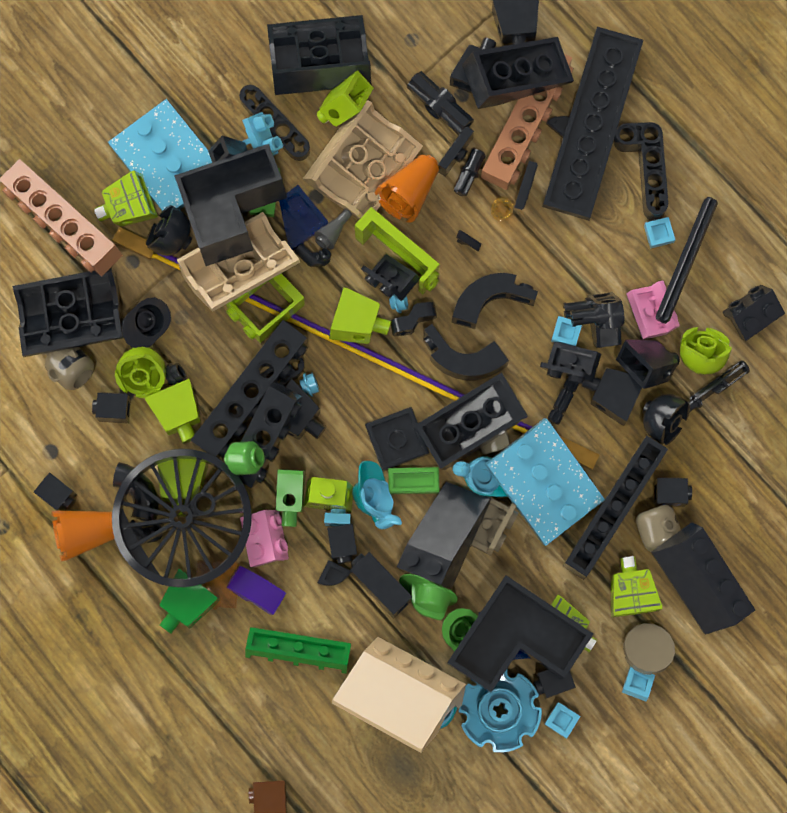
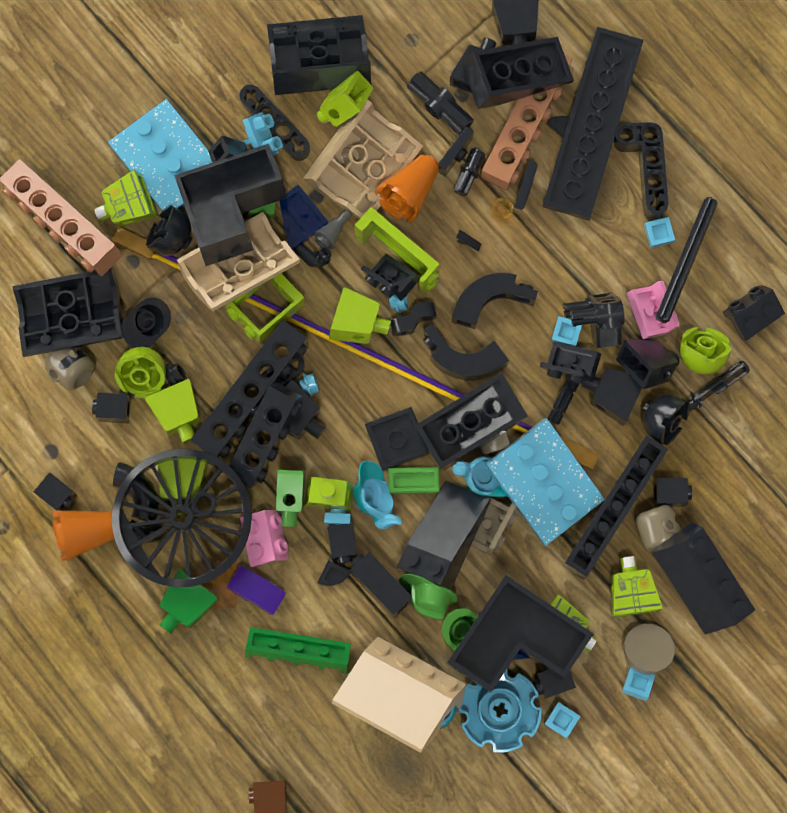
bright green head [224,441,265,475] -> none

